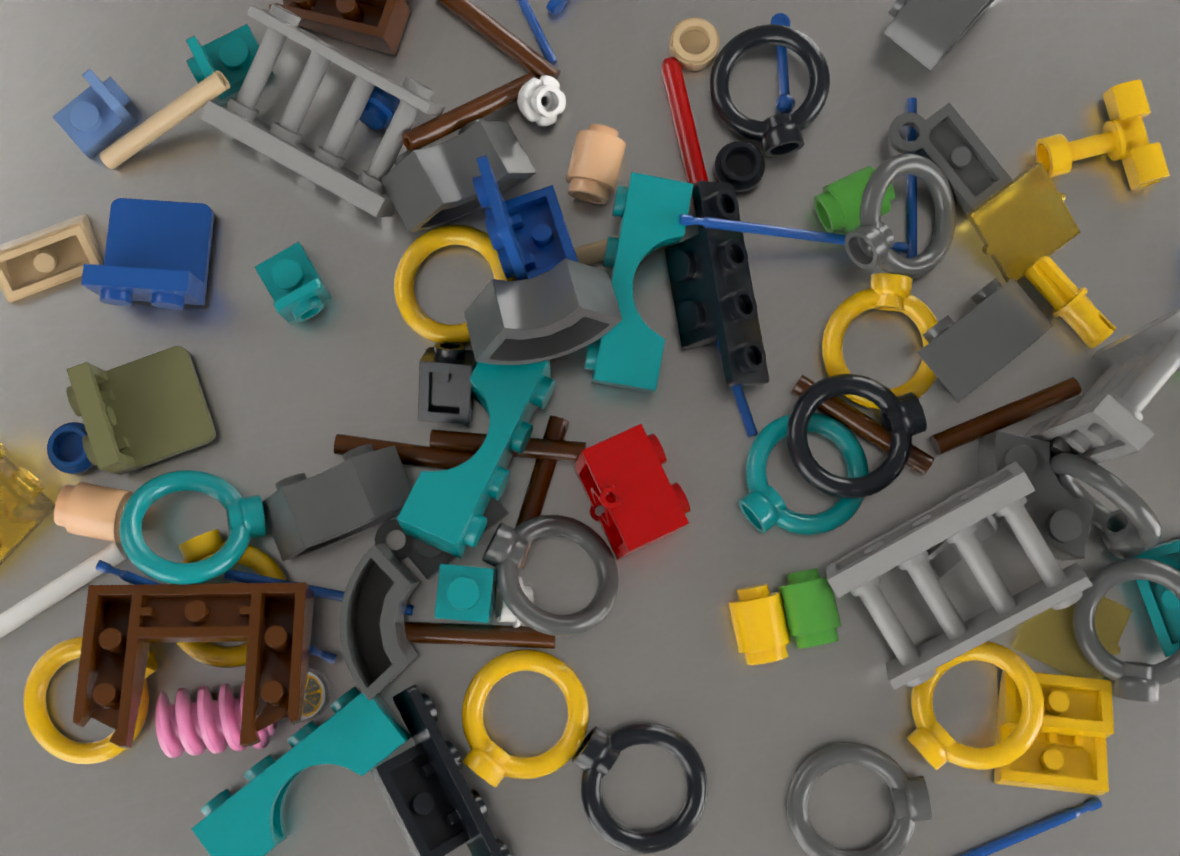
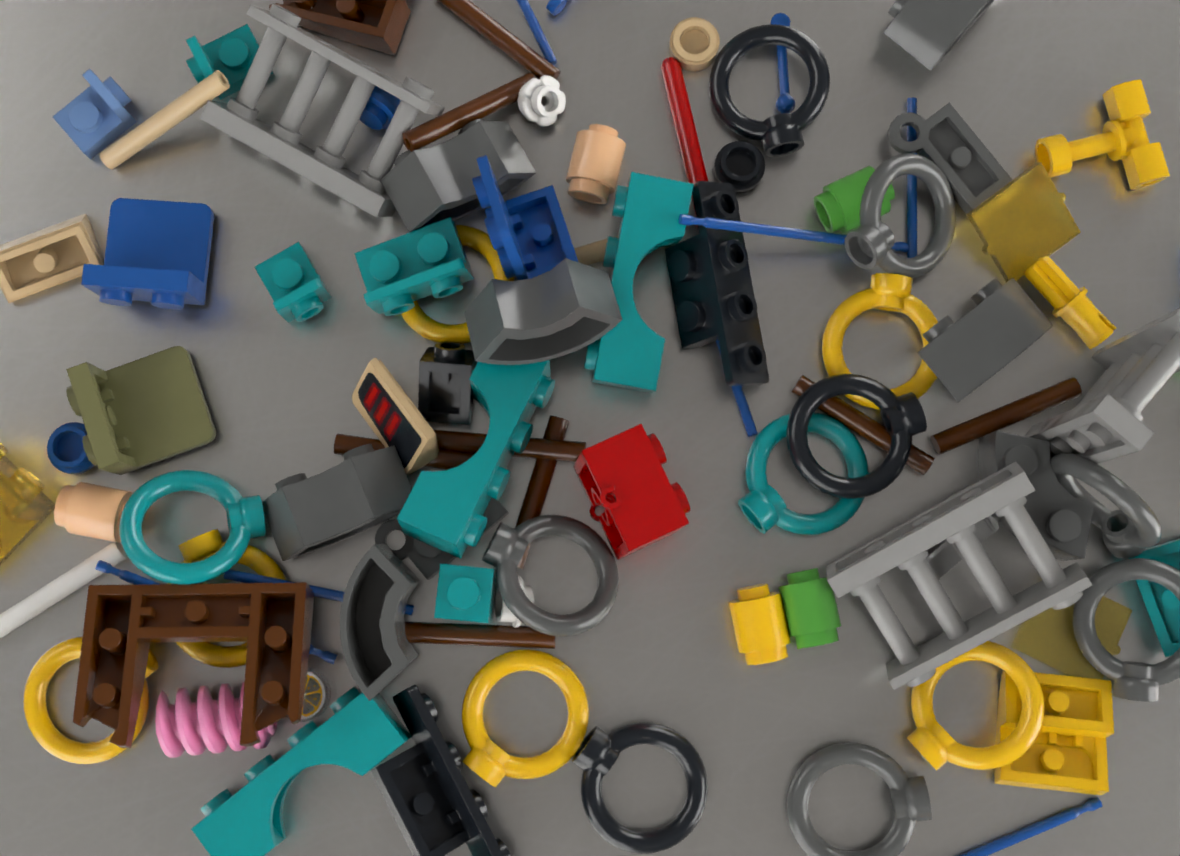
none -> slope [352,358,439,475]
none -> teal bracket [354,217,474,316]

